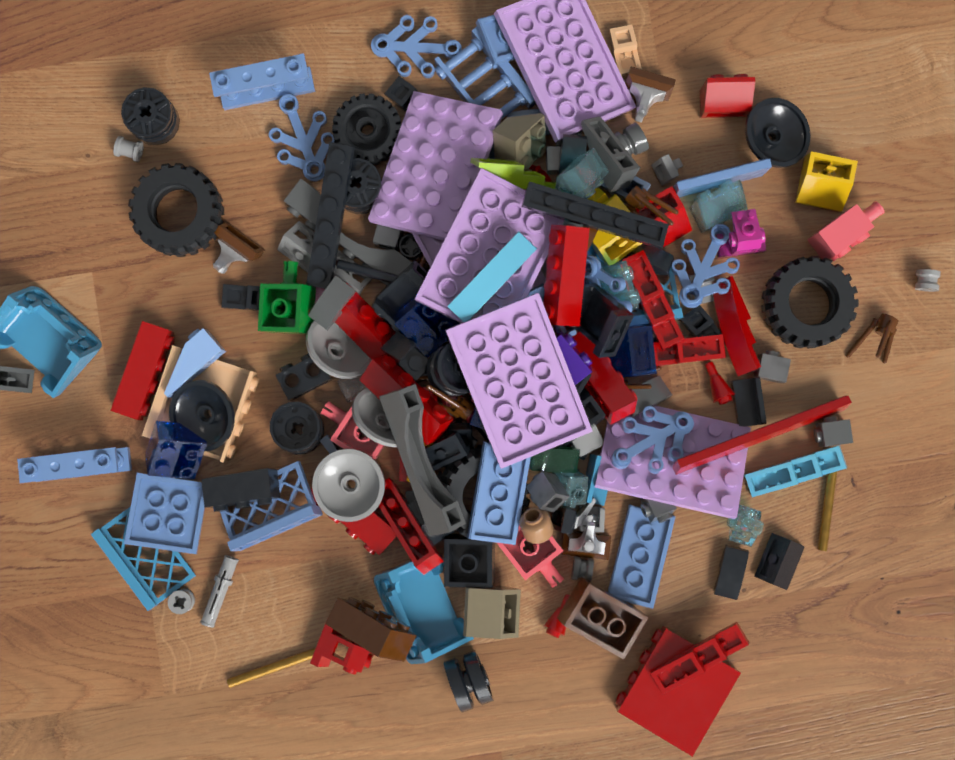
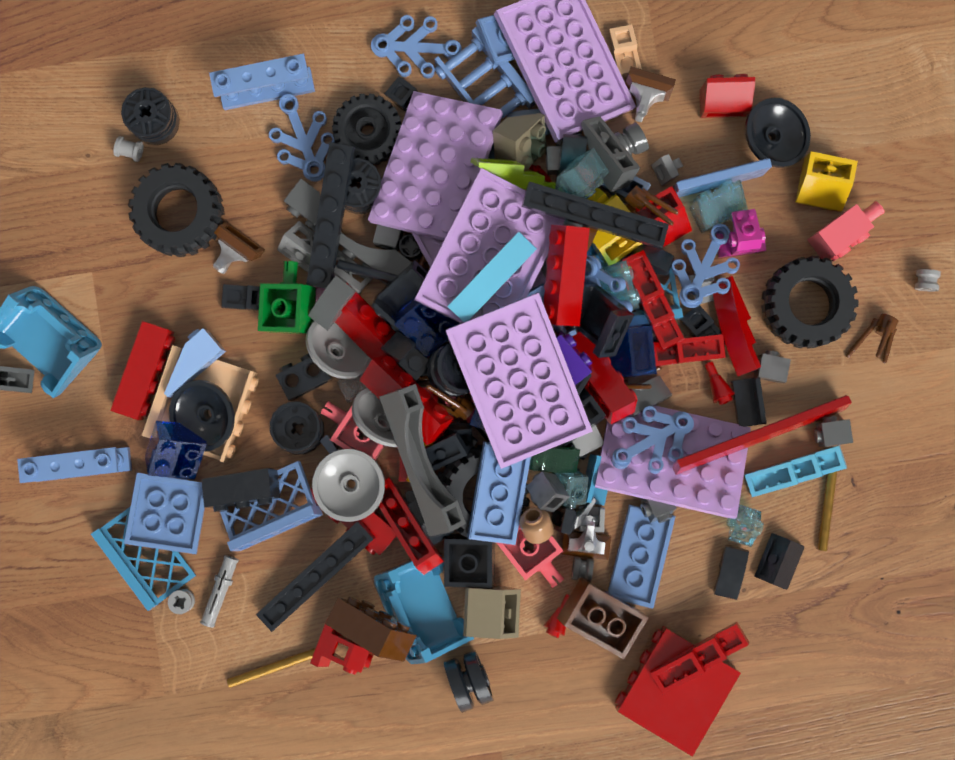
none -> black plate [256,520,376,632]

